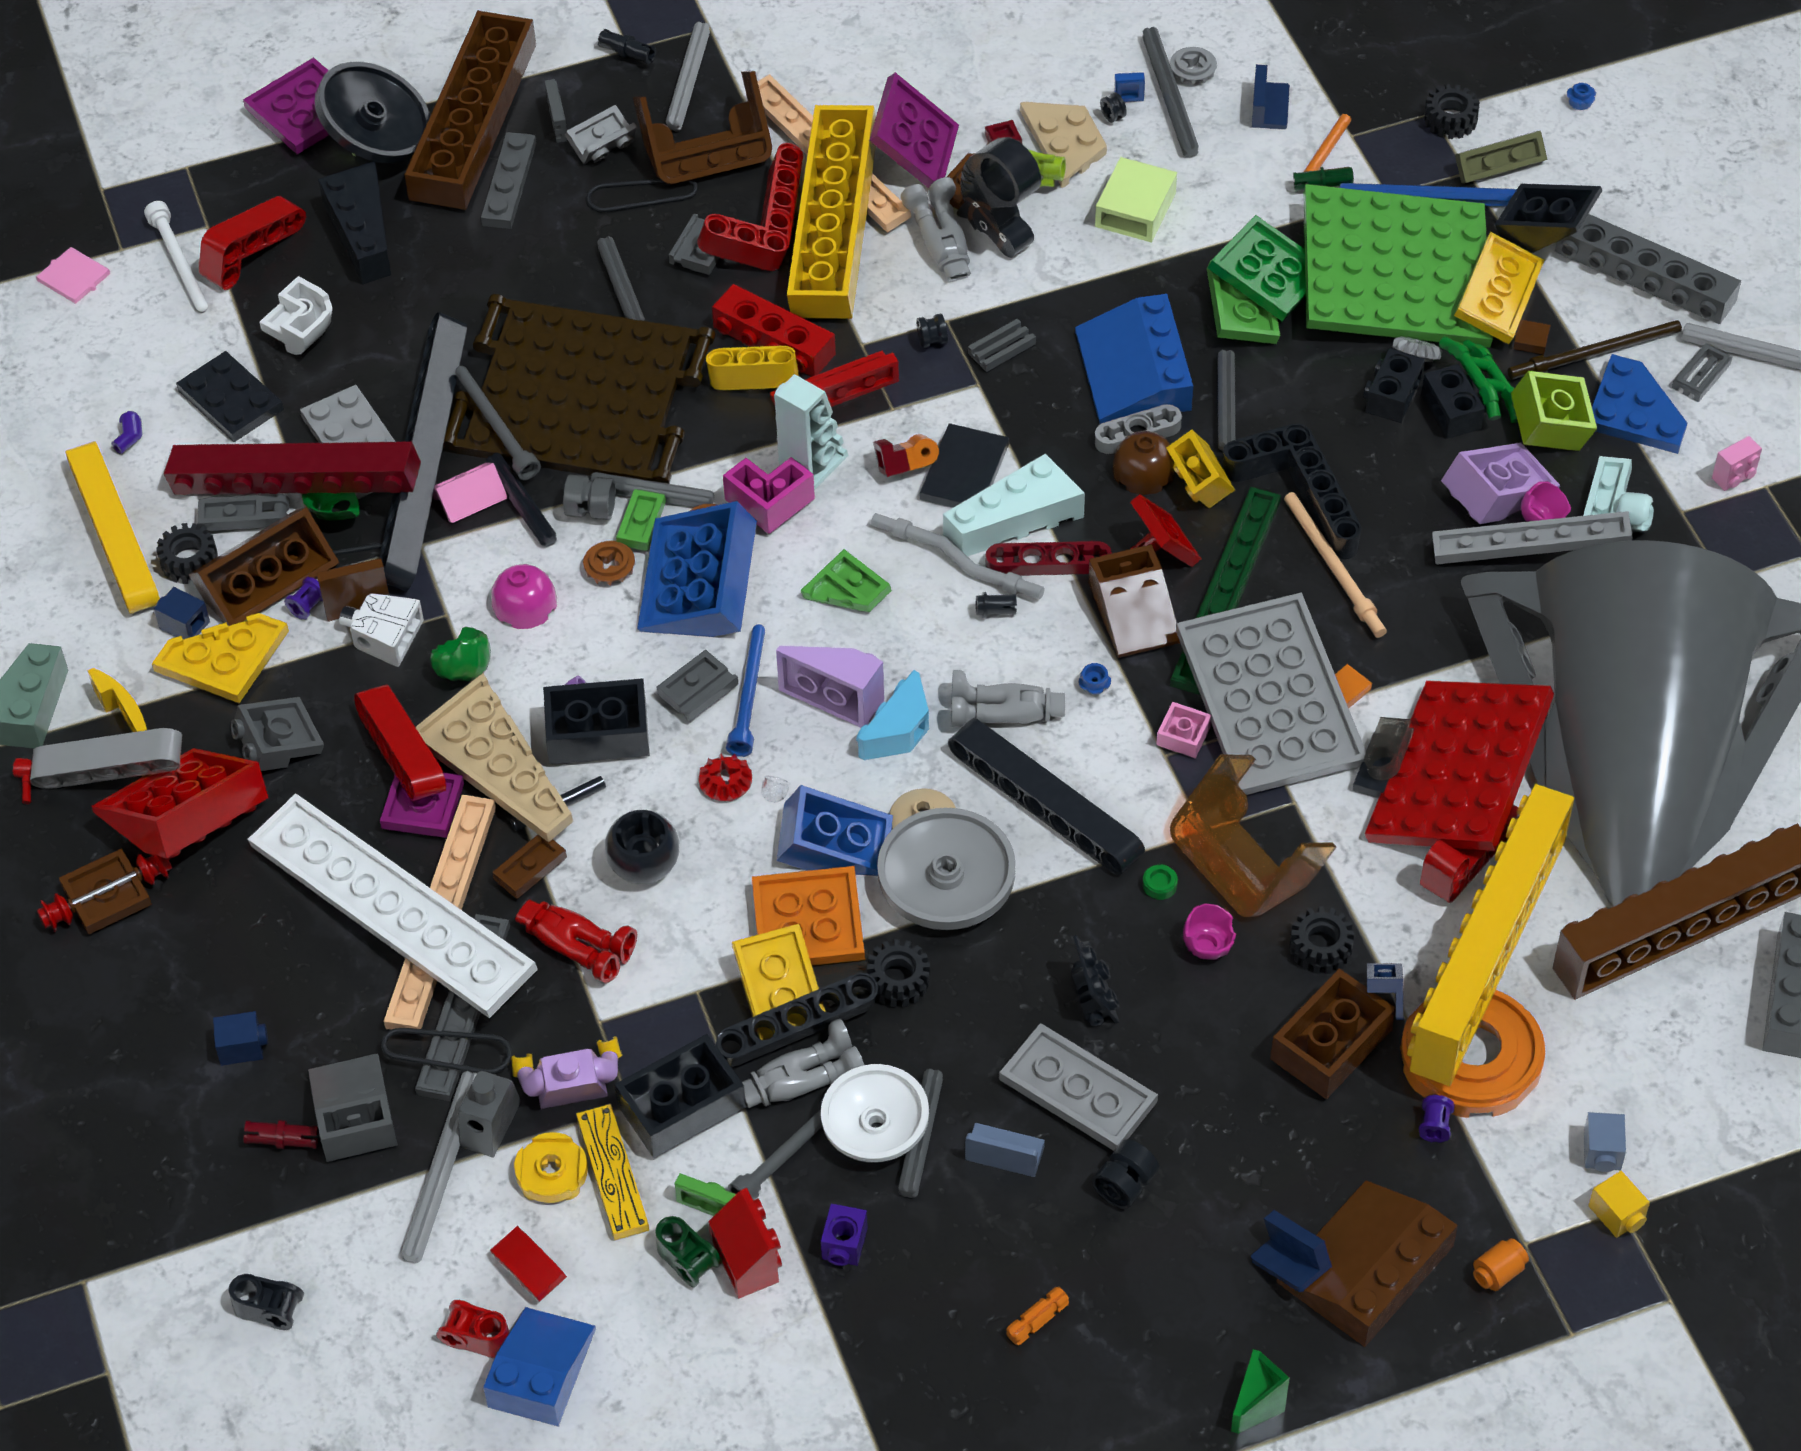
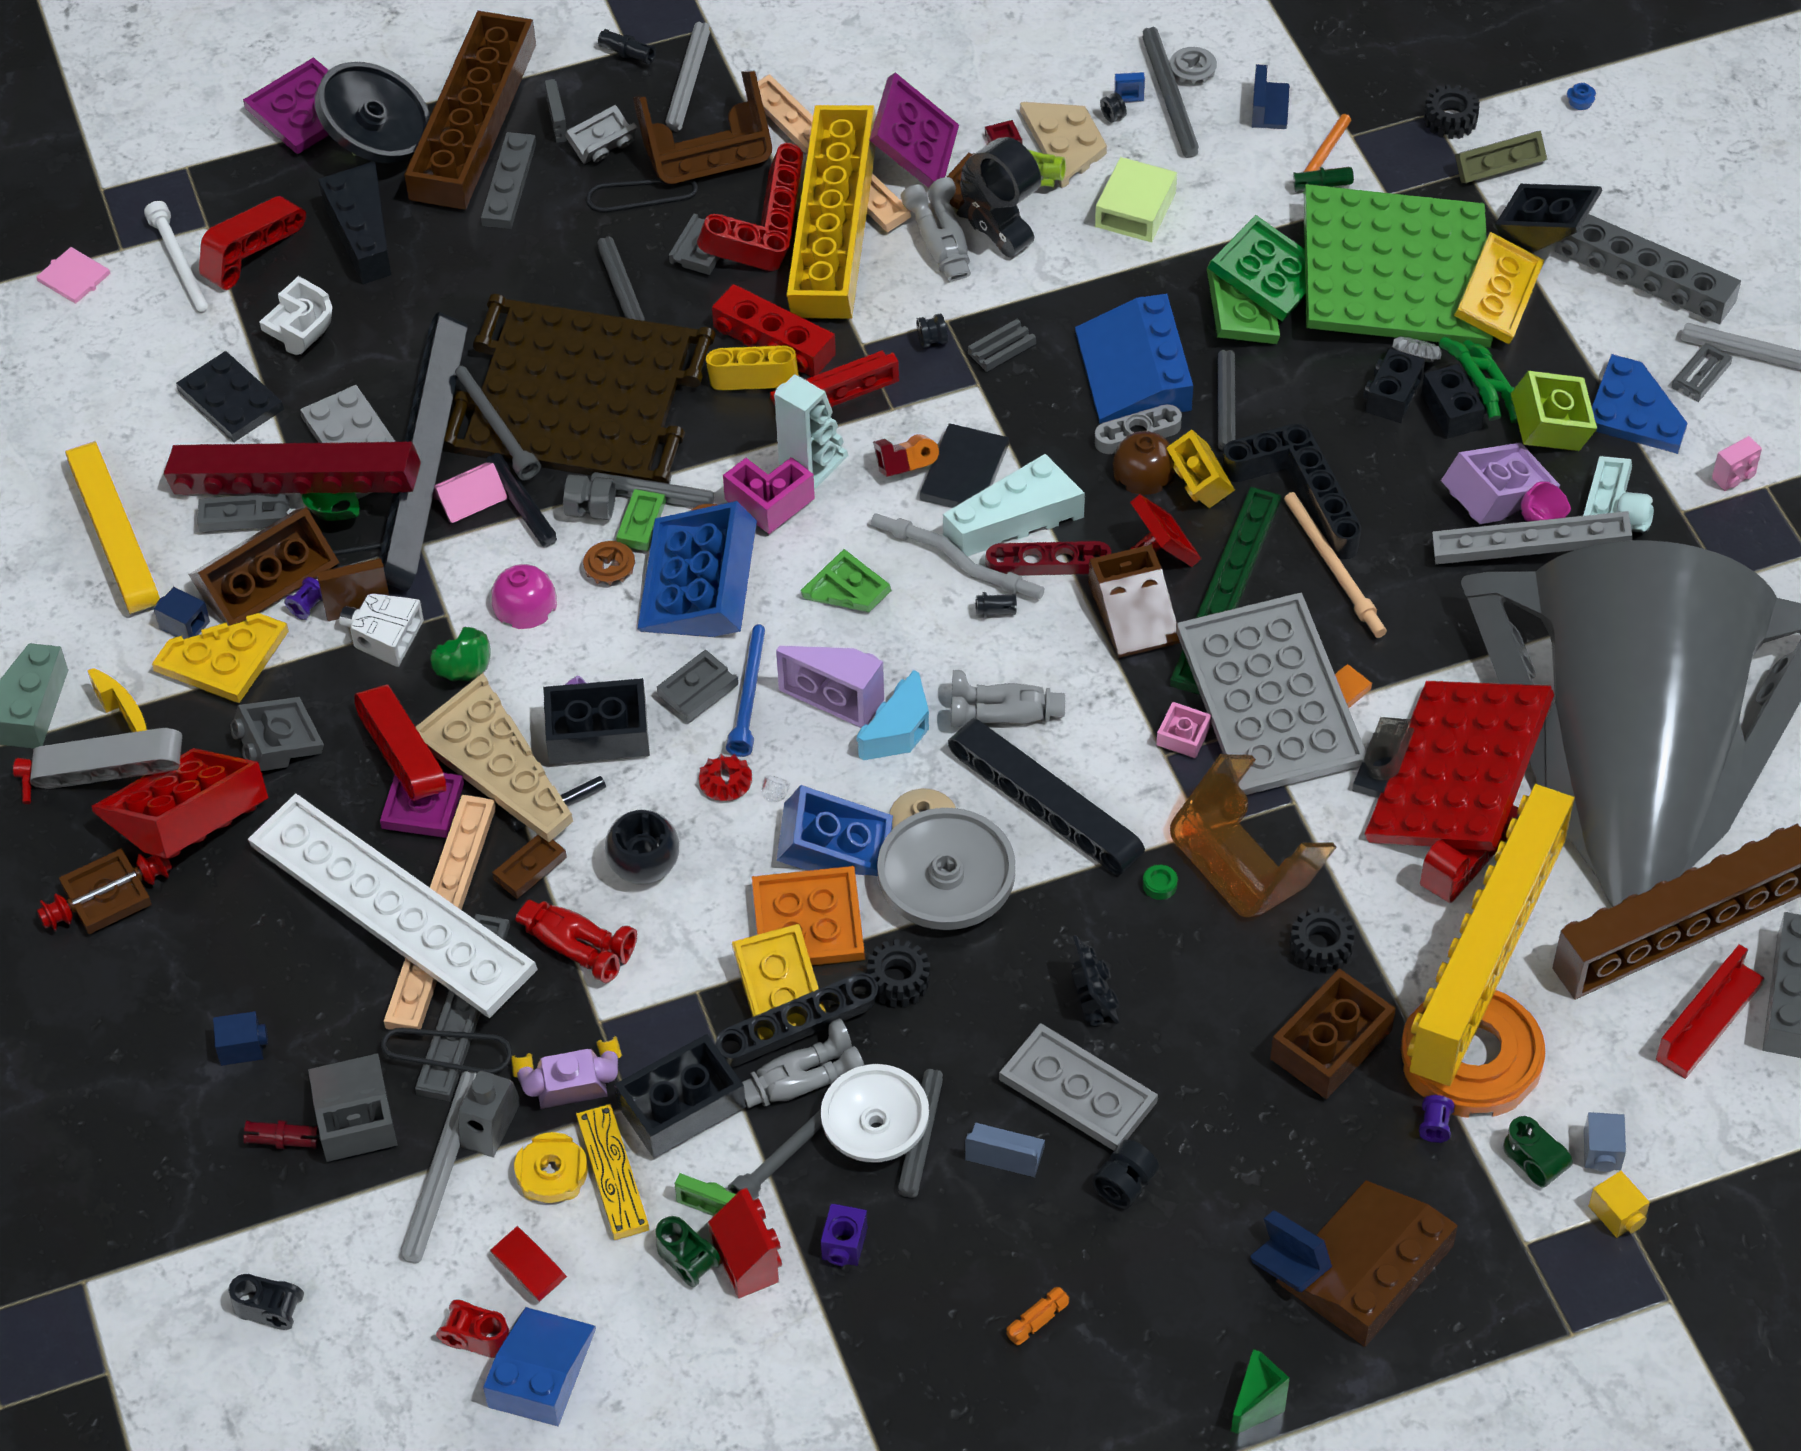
dark purple arm [111,411,143,454] -> none
black tyre [156,523,218,584] -> none
blue plate [1078,663,1111,694] -> none
dark pink hair [1183,903,1236,960] -> none
blue axle [1339,183,1517,207] -> none
dark blue panel [1367,963,1403,1020] -> none
orange brick [1473,1238,1529,1291] -> none
dark brown bar [1507,320,1682,380] -> none
reddish brown tile [1513,319,1551,355] -> none
none -> dark green piece [1503,1116,1573,1187]
none -> red fence [1656,944,1764,1079]

